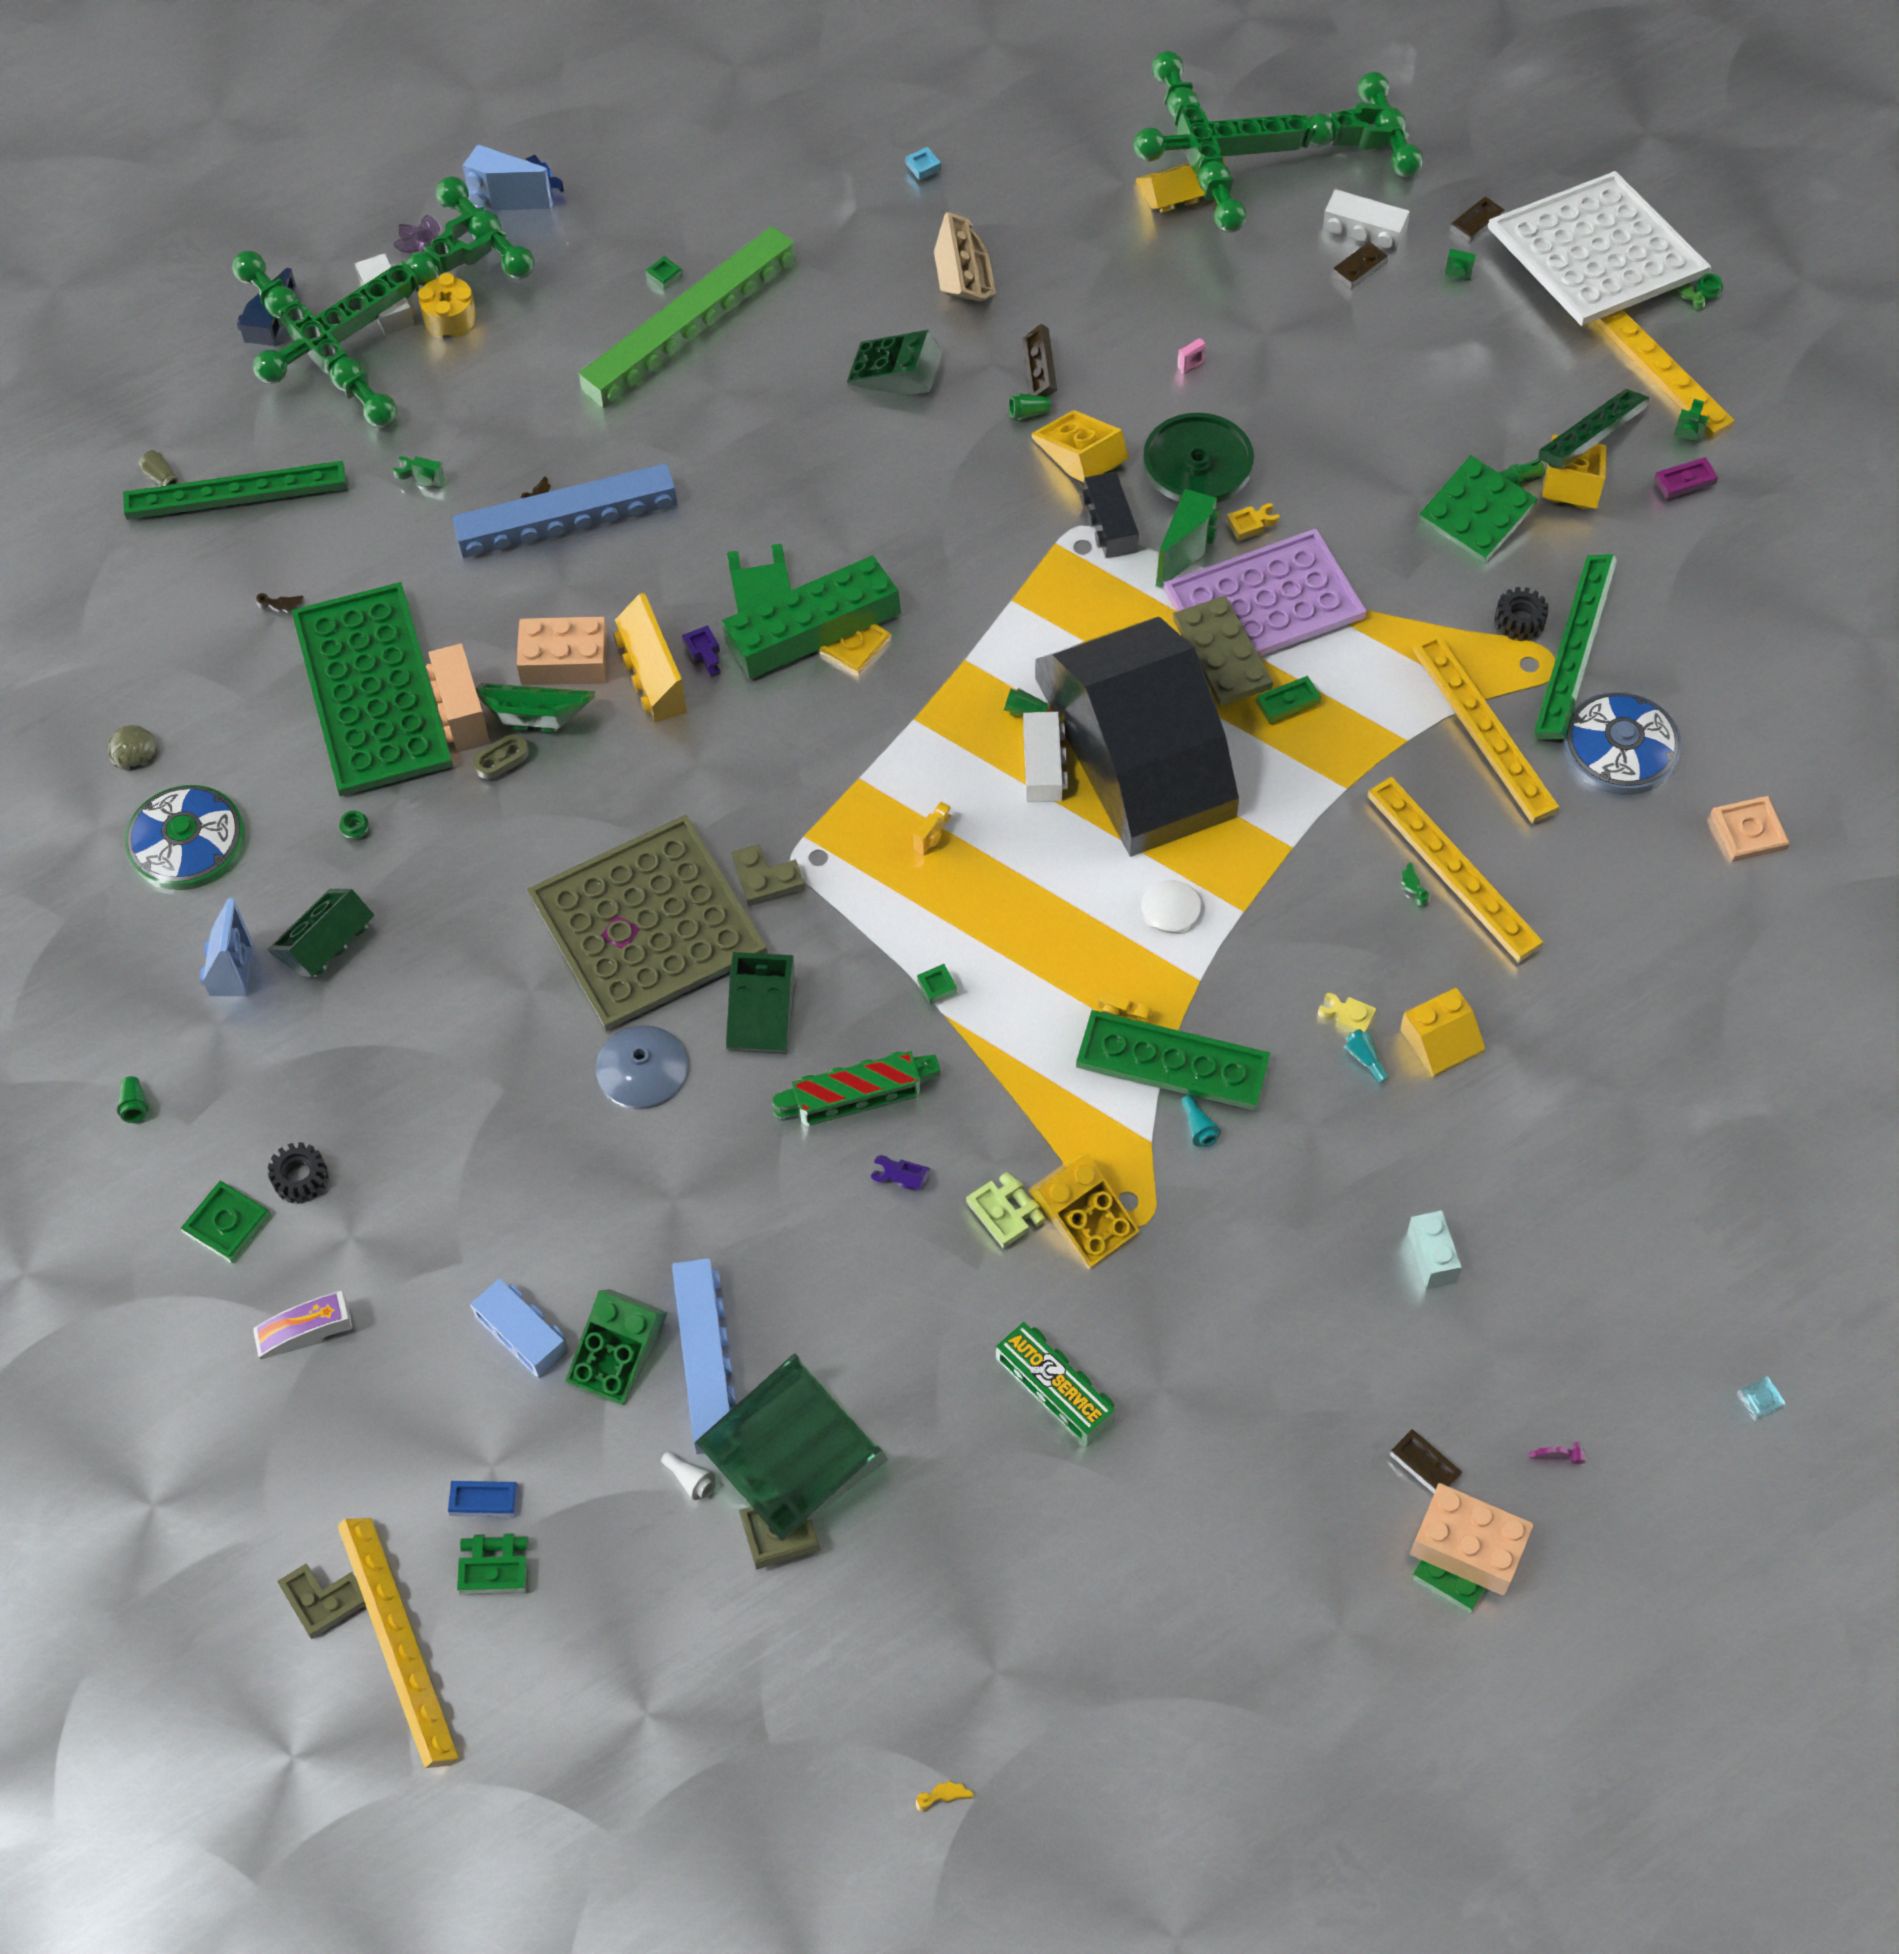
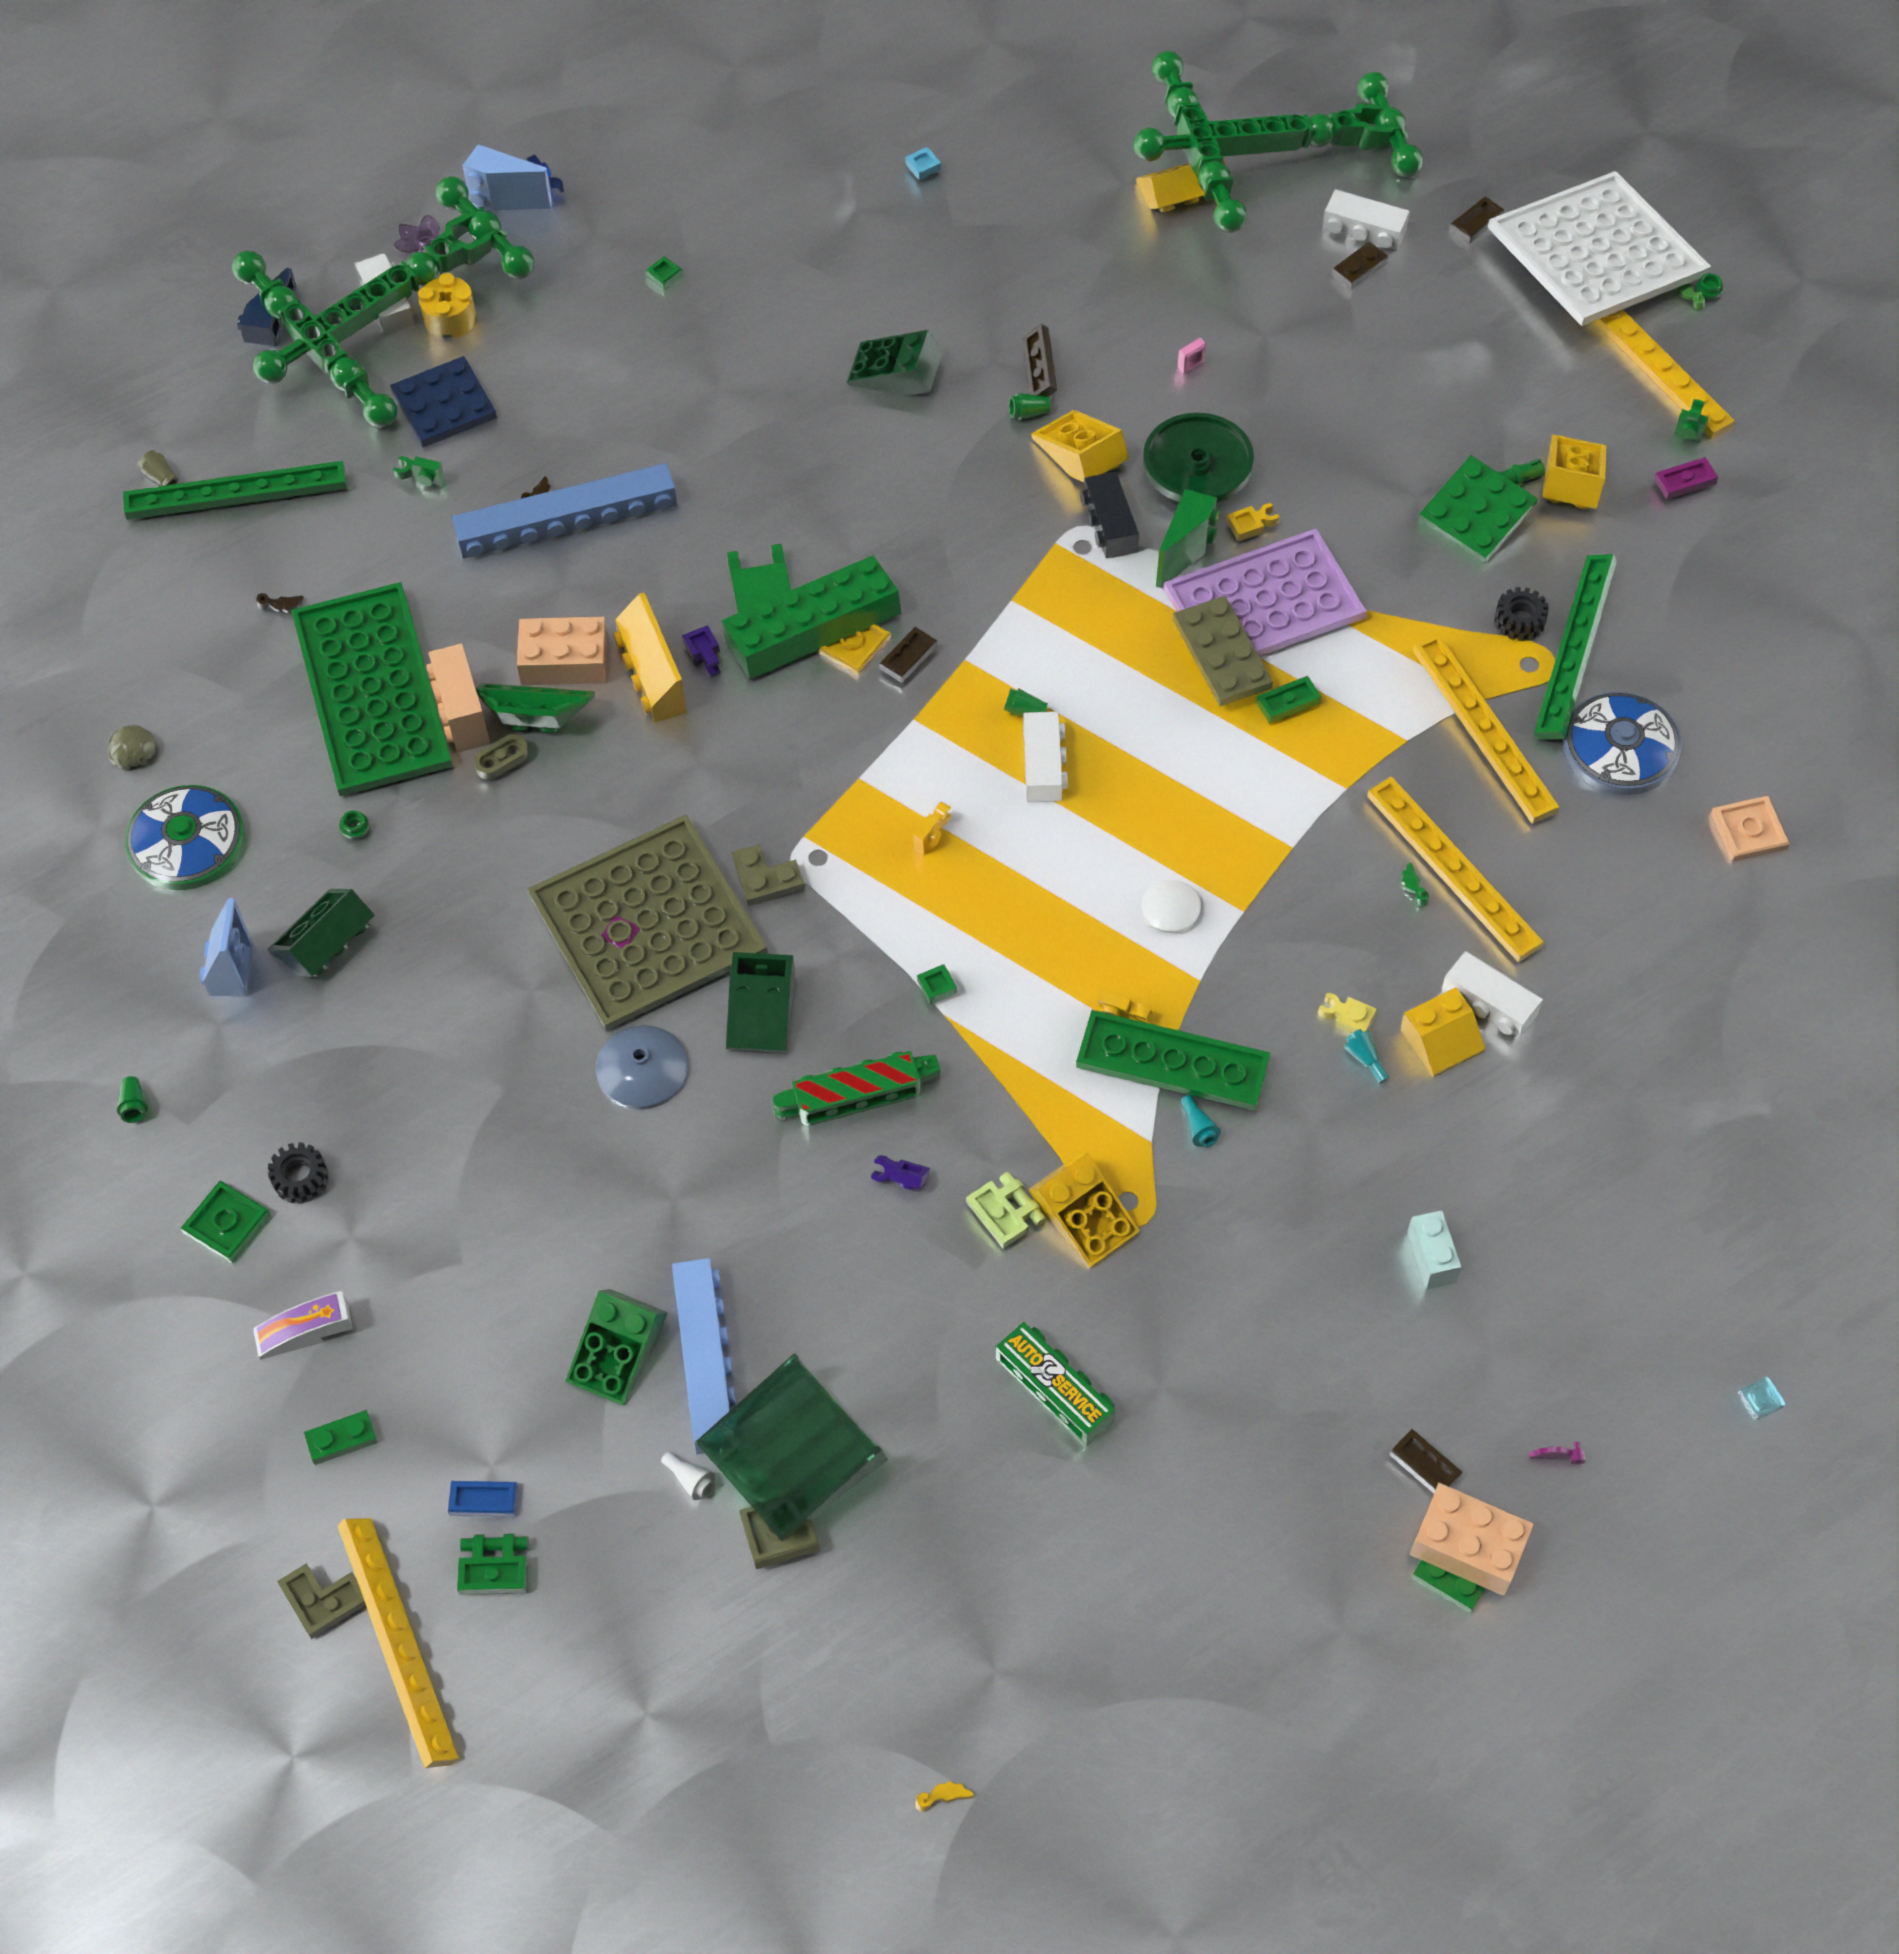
light blue brick [470,1278,567,1378] -> none
bright green brick [578,226,796,408] -> none
tan wedge [934,212,996,302] -> none
black brick [1035,617,1239,857] -> none
green plate [1445,248,1476,280] -> none
dark green plate [1538,389,1649,469] -> none
none -> green plate [304,1410,378,1465]
none -> dark blue plate [390,356,497,448]
none -> dark brown plate [880,627,938,683]
none -> white brick [1441,951,1543,1039]

